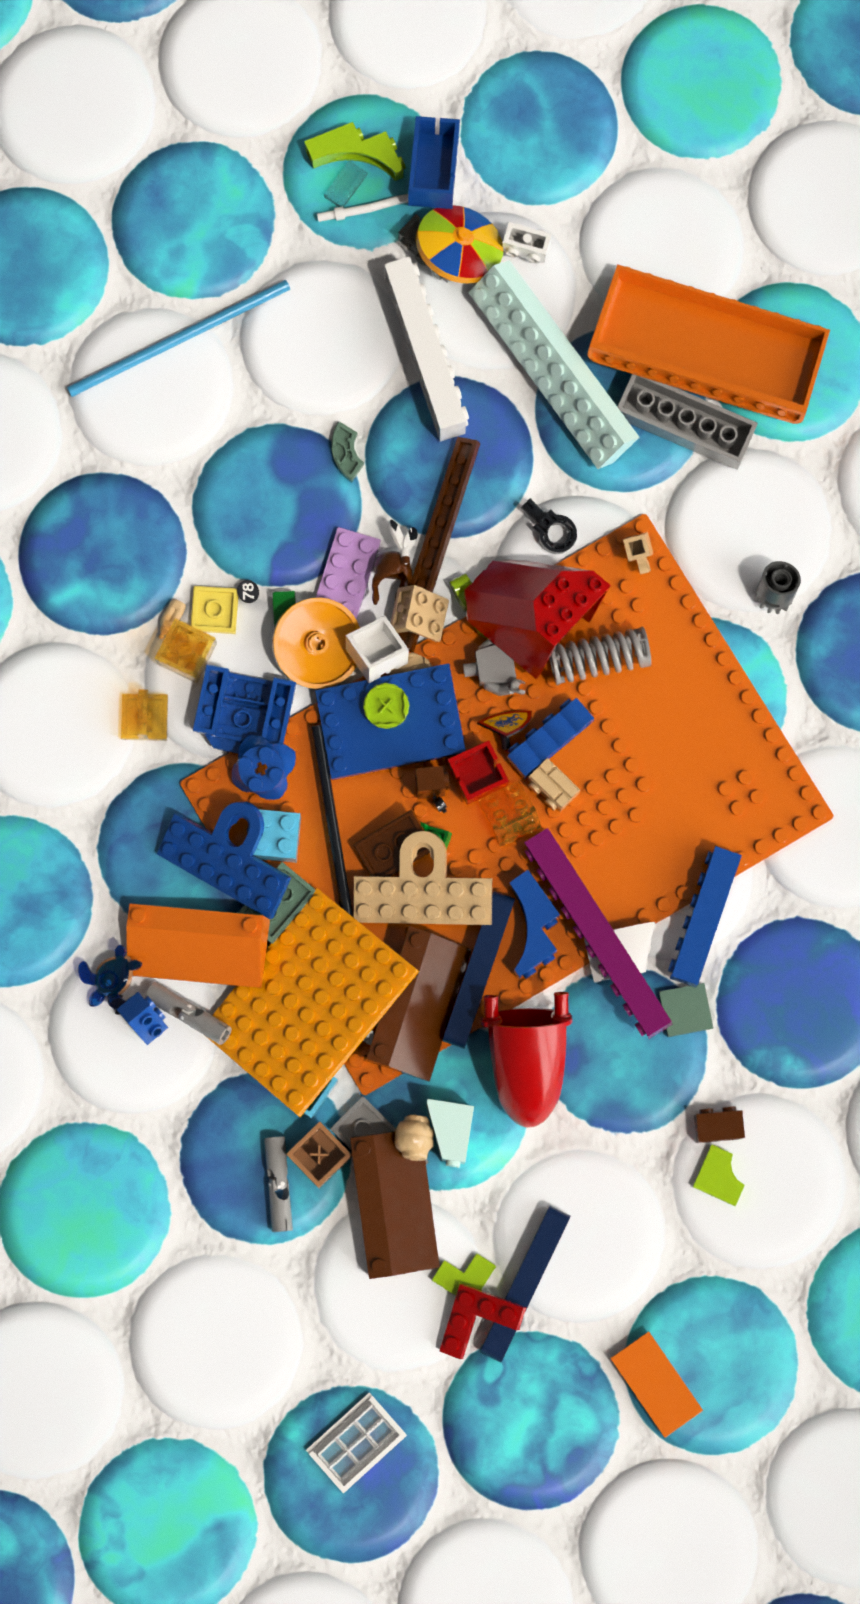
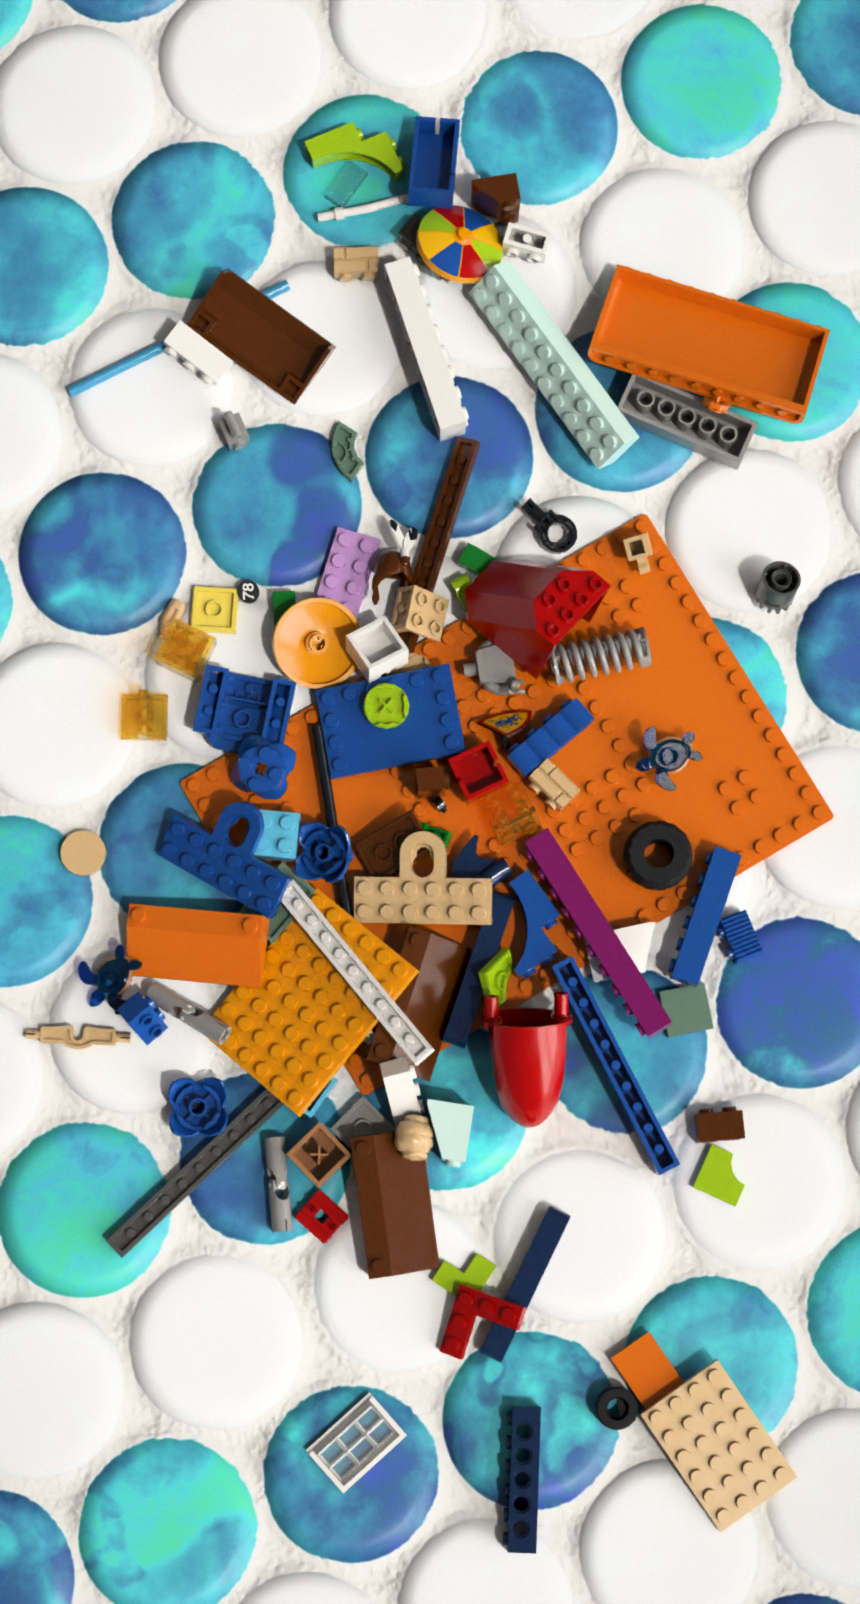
none -> tan piece [26,1025,131,1050]
none -> tan tile [60,830,107,876]
none -> dark grey plate [106,1089,285,1258]
none -> white brick [163,320,234,386]
none -> blue brick [168,1077,228,1138]
none -> reddish brown slope [187,269,336,405]
none -> light grey brick [218,411,250,451]
none -> white plate [281,879,435,1066]
none -> red piece [294,1189,349,1244]
none -> blue brick [295,822,354,883]
none -> tan brick [333,246,379,282]
none -> white brick [379,1056,425,1128]
none -> dark blue pin [451,835,512,889]
none -> green slope [458,543,498,576]
none -> reddish brown slope [470,173,521,227]
none -> lime tile [478,948,514,1008]
none -> dark blue brick [503,1406,541,1554]
none -> blue brick [550,956,680,1175]
none -> black tyre [595,1387,638,1430]
none -> black tyre [623,821,693,891]
none -> clear blue animal [635,726,703,791]
none -> tan plate [639,1359,797,1532]
none -> orange piece [702,395,732,413]
none -> blue brick [717,909,763,964]

